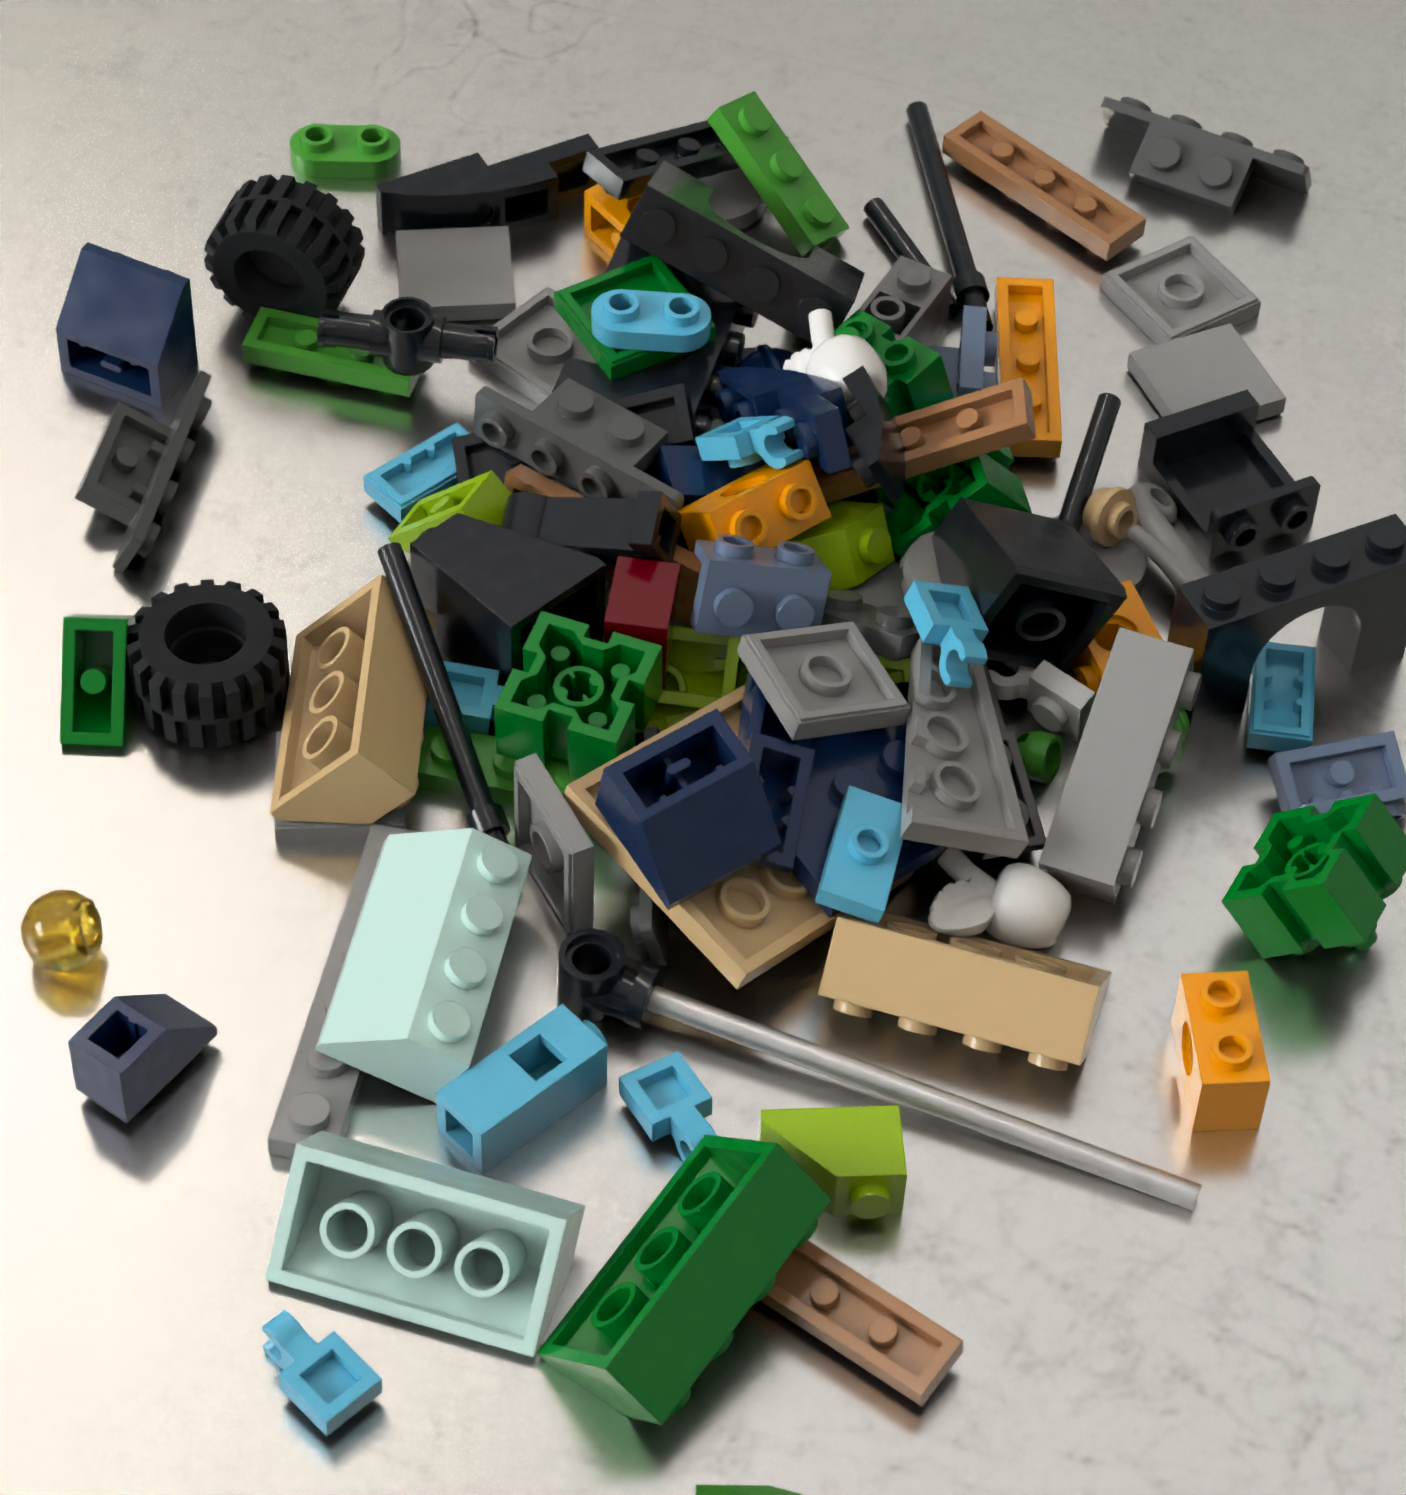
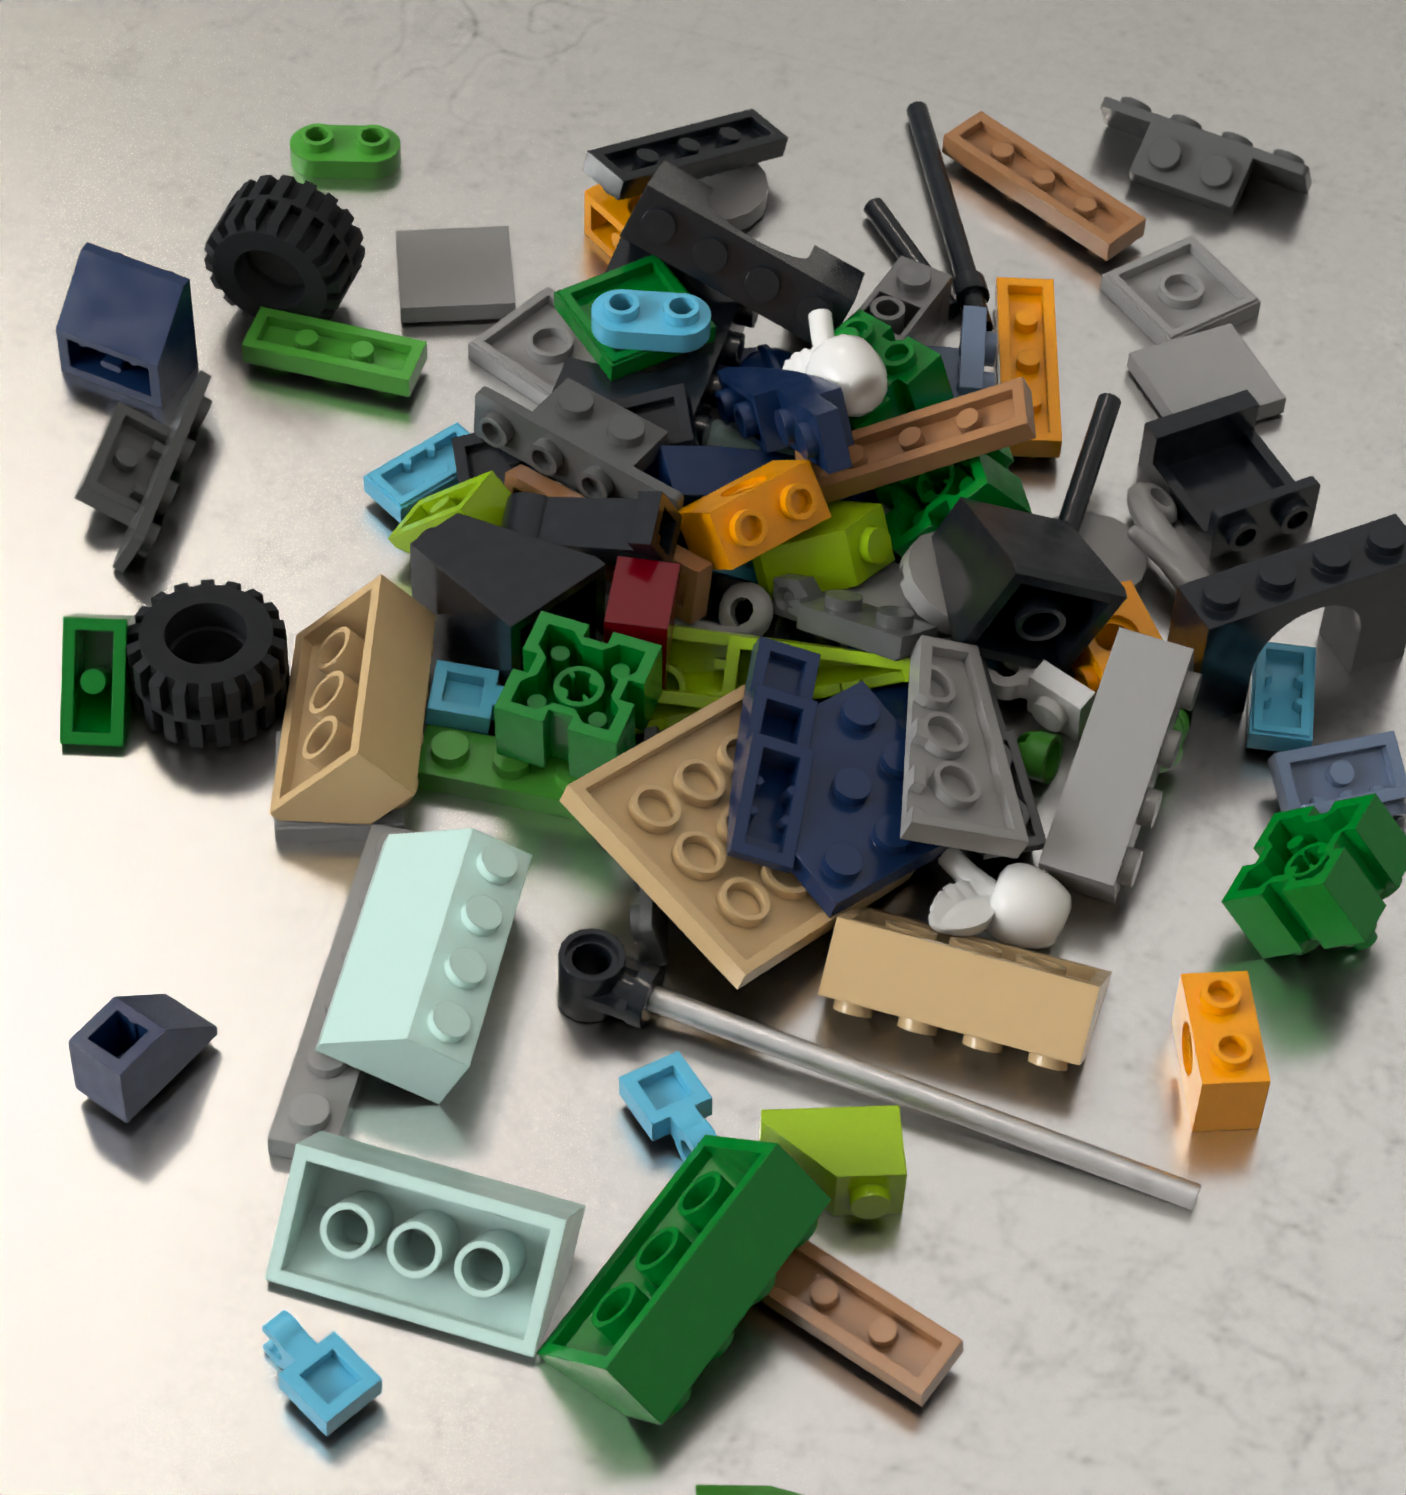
clear yellow piece [19,889,103,973] -> none
black pin [317,297,499,376] -> none
black slope [376,133,599,236] -> none
black bar [377,542,511,844] -> none
medium azure brick [436,1004,608,1175] -> none
light grey tile [514,753,594,934] -> none
dark blue slope [595,708,781,910] -> none
sand blue bracket [690,534,832,637] -> none
medium azure plate [695,415,804,469] -> none
bright green plate [707,91,850,257] -> none
light grey tile [737,621,911,741] -> none
medium azure plate [815,785,903,924] -> none
black slope [842,366,906,503] -> none
medium azure plate [903,580,989,689] -> none
tan plate [1082,486,1138,547] -> none

